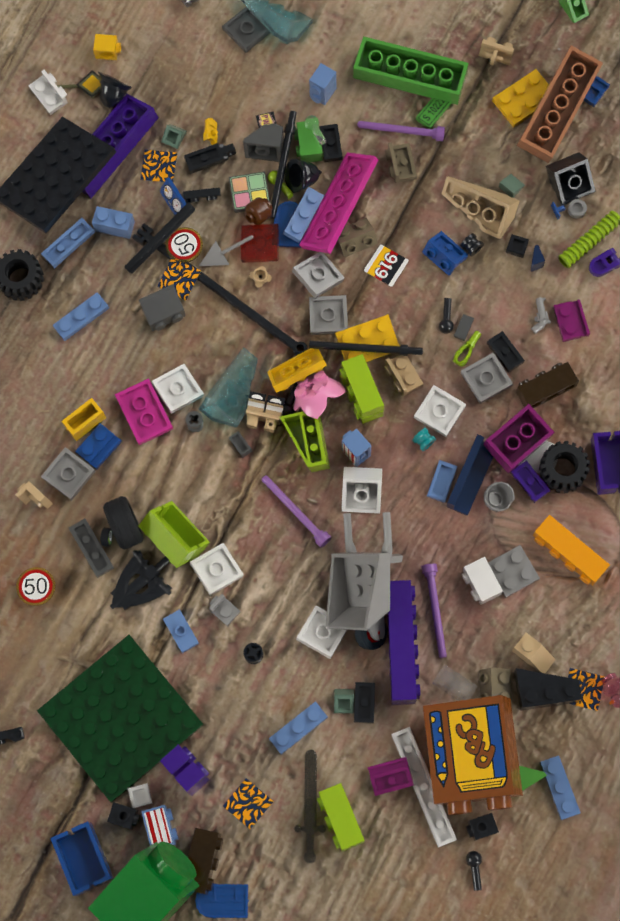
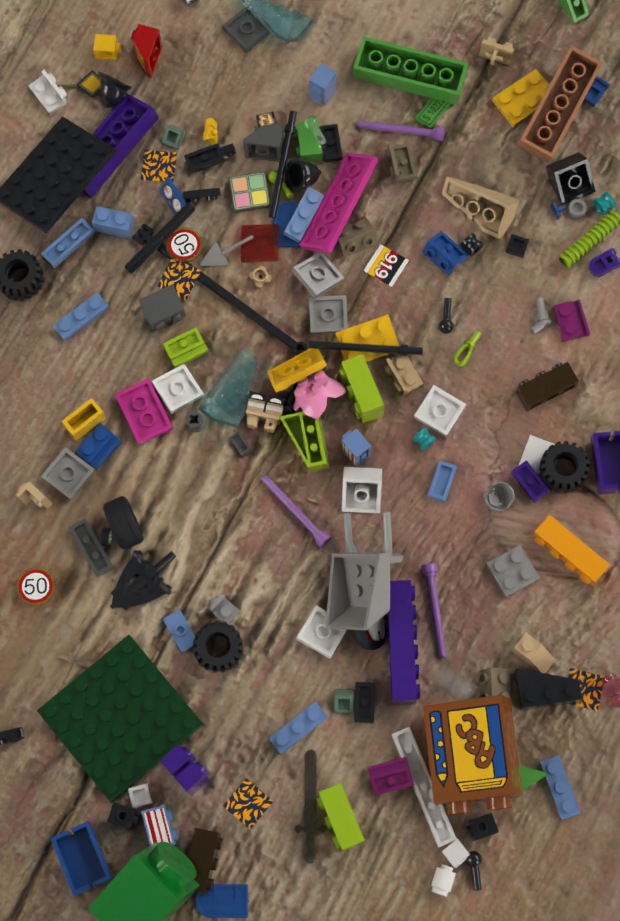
lime piece [138,501,210,568] -> none
white plate [190,543,244,596] -> none
black wheel [243,643,264,664] -> none
reddish brown head [245,197,273,225] -> none
dark blue panel [446,434,493,515] -> none
dark grey piece [454,314,474,341] -> none
light grey plate [460,353,513,404] -> none
white brick [462,557,503,605] -> none
magenta brick [483,404,555,474] -> none
black plate [487,331,525,373] -> none
sand green slope [499,174,525,198] -> none
dark blue slope [531,245,545,272] -> none
none -> red slope [131,24,163,78]
none -> lime plate [163,327,209,368]
none -> black tyre [193,621,243,673]
none -> white brick [431,864,456,897]
none -> white tile [442,839,470,868]
none -> teal wheel [593,192,616,215]

